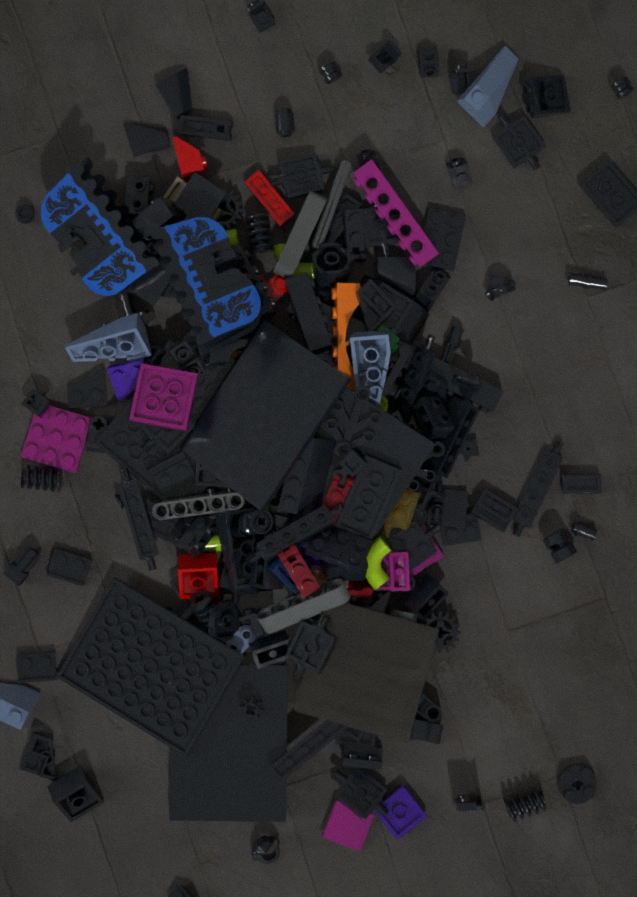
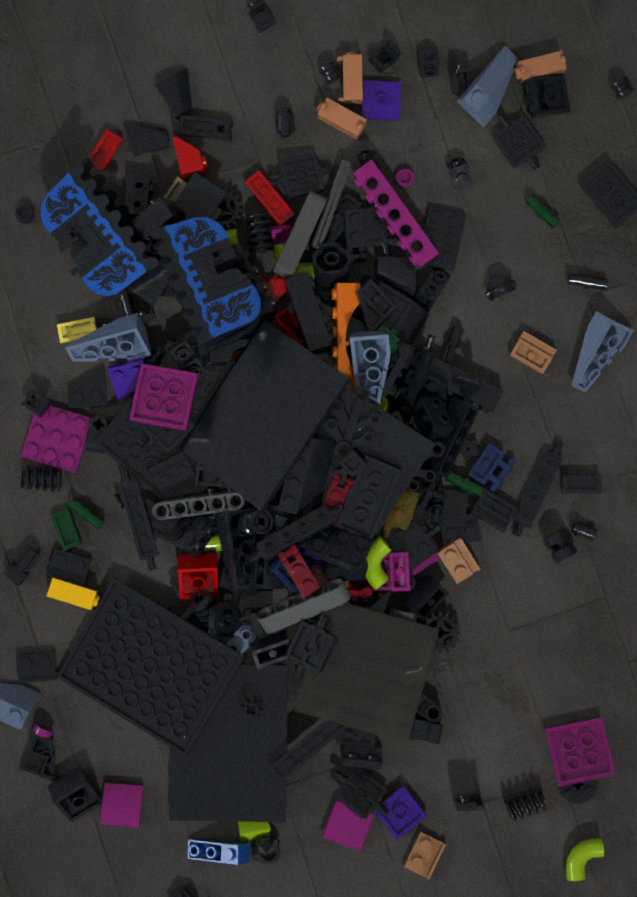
none -> magenta tile [33,723,54,738]
none -> yellow brick [47,578,100,610]
none -> dark green tile [50,508,82,551]
none -> light yellow plate [57,317,97,344]
none -> dark green pin [67,497,105,530]
none -> red plate [89,129,123,172]
none -> magenta slope [100,783,143,828]
none -> blue slope [187,839,250,865]
none -> lime brick [238,821,271,842]
none -> red brick [270,309,305,346]
none -> magenta plate [271,224,291,245]
none -> nougat brick [316,98,367,140]
none -> nougat brick [337,52,363,104]
none -> dark purple plate [362,80,401,121]
none -> magenta tile [395,168,415,188]
none -> medium nougat plate [404,831,446,879]
none -> medium nougat plate [437,537,481,584]
none -> dark green pin [445,470,485,498]
none -> dark blue plate [468,443,516,493]
none -> medium nougat plate [509,331,557,374]
none -> nougat brick [514,51,567,85]
none -> dark green pin [525,194,561,229]
none -> magenta plate [545,717,616,787]
none -> lime cylinder [566,837,604,881]
none -> sand blue wedge [571,311,634,392]

